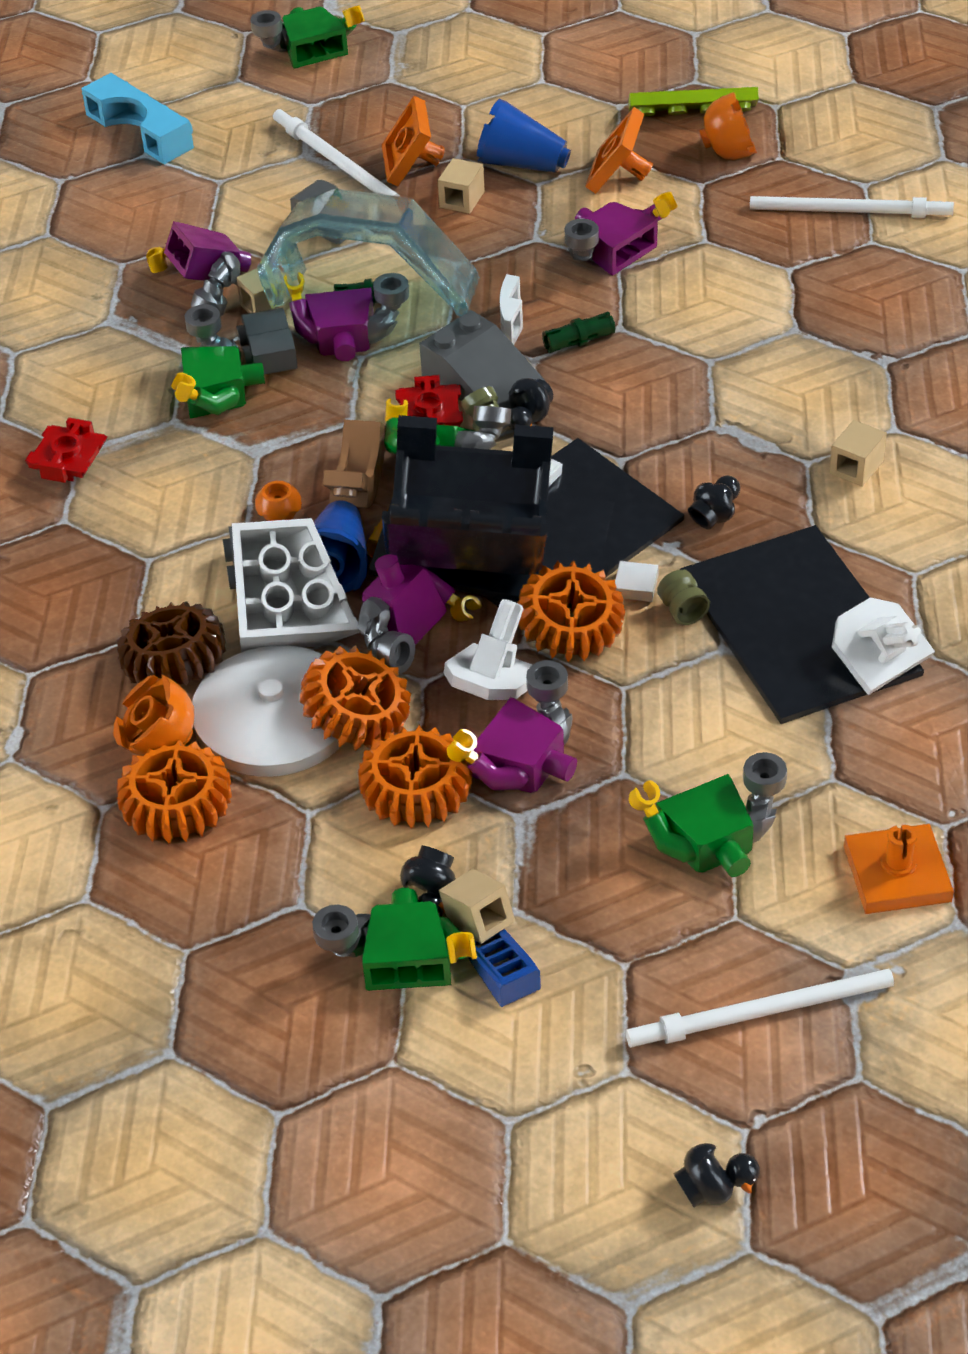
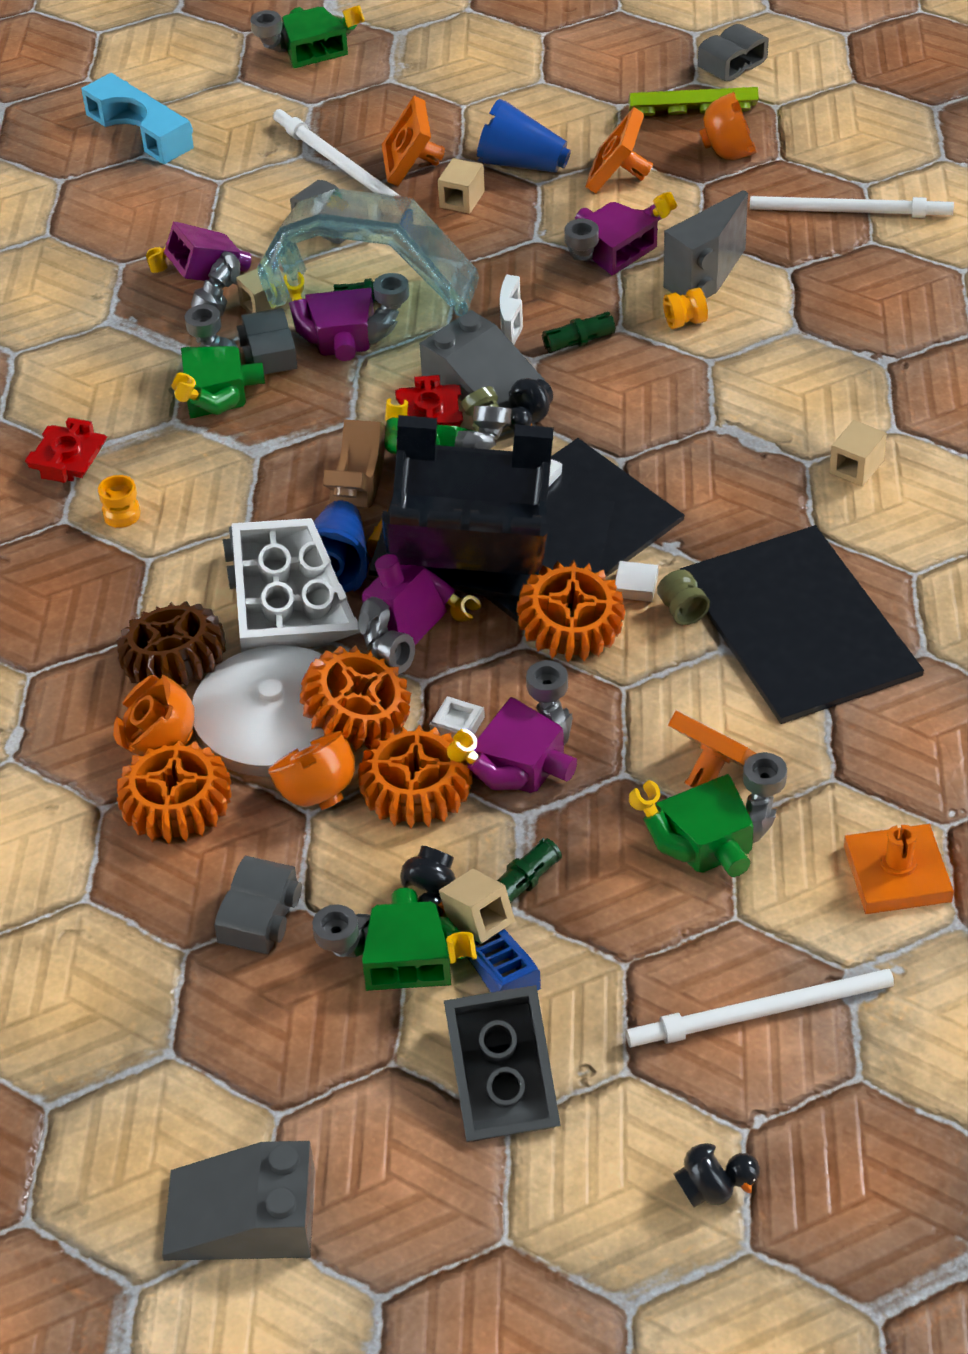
orange plate [255,481,302,521] -> none
white piece [443,599,532,700] -> none
black animal [688,475,740,529] -> none
white piece [832,597,935,695] -> none
none -> light orange wheel [98,475,141,528]
none -> dark grey slope [162,1141,315,1261]
none -> dark grey brick [214,855,302,954]
none -> orange cylinder [268,731,355,810]
none -> white tile [429,696,485,738]
none -> dark grey slope [444,985,561,1142]
none -> dark green pin [497,838,562,904]
none -> dark grey slope [663,190,748,298]
none -> light orange wheel [663,287,708,329]
none -> orange tile [668,710,756,788]
none -> dark grey brick [698,24,769,81]

